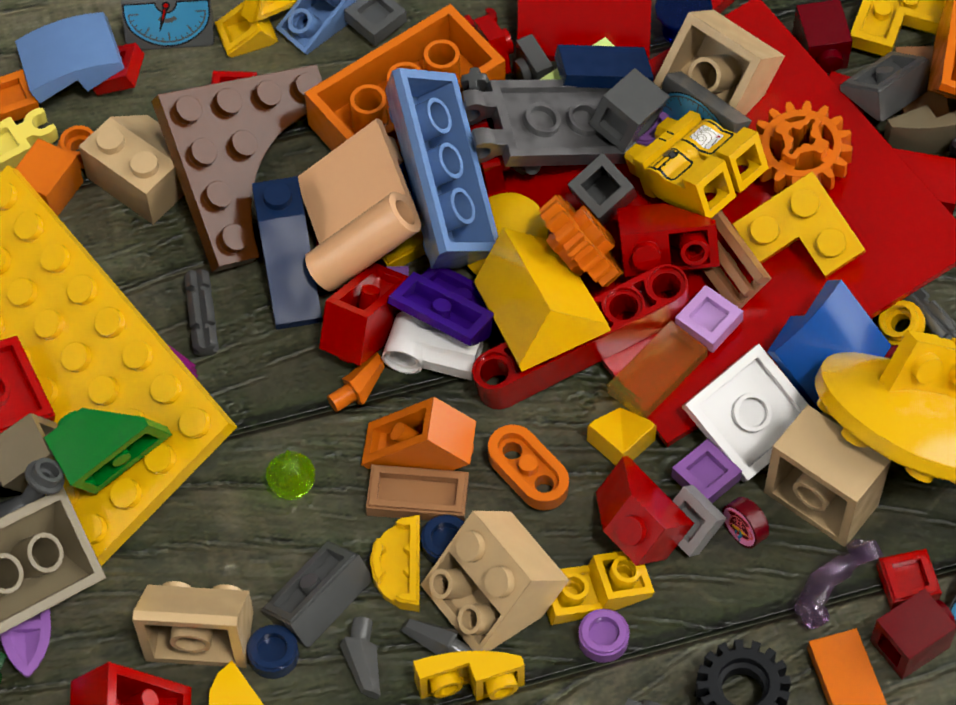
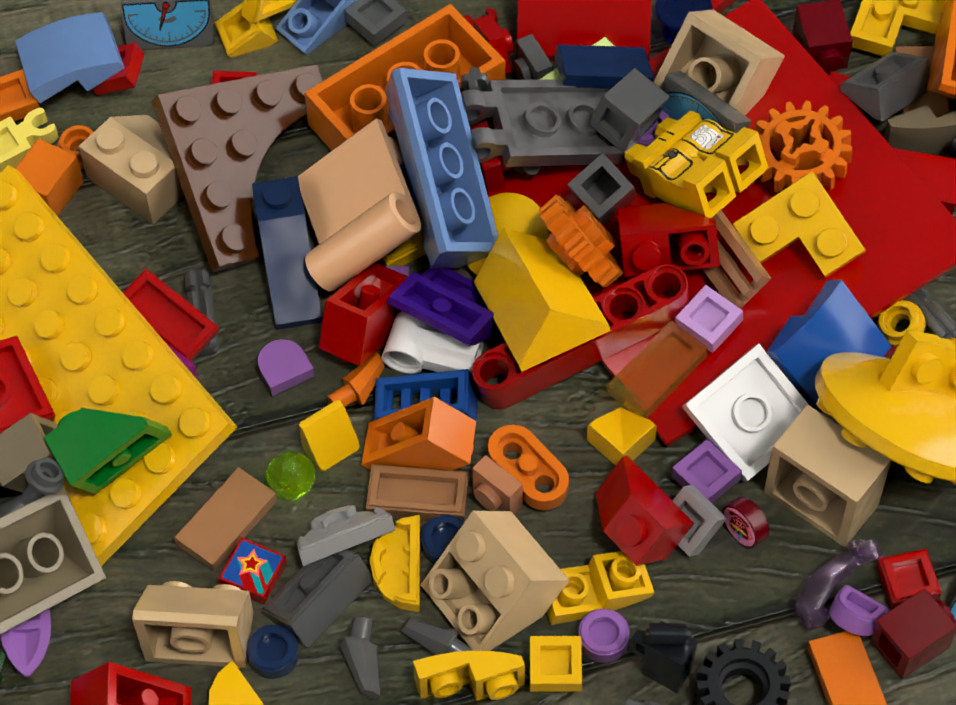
none -> red tile [123,269,219,362]
none -> medium nougat tile [174,467,278,572]
none -> tile [218,537,287,605]
none -> medium lavender tile [258,339,315,396]
none -> light grey tile [297,505,396,566]
none -> yellow slope [298,400,360,471]
none -> blue slope [374,369,478,426]
none -> nougat plate [472,455,523,515]
none -> yellow plate [530,636,582,692]
none -> black piece [630,621,697,694]
none -> medium lavender tile [829,585,889,636]

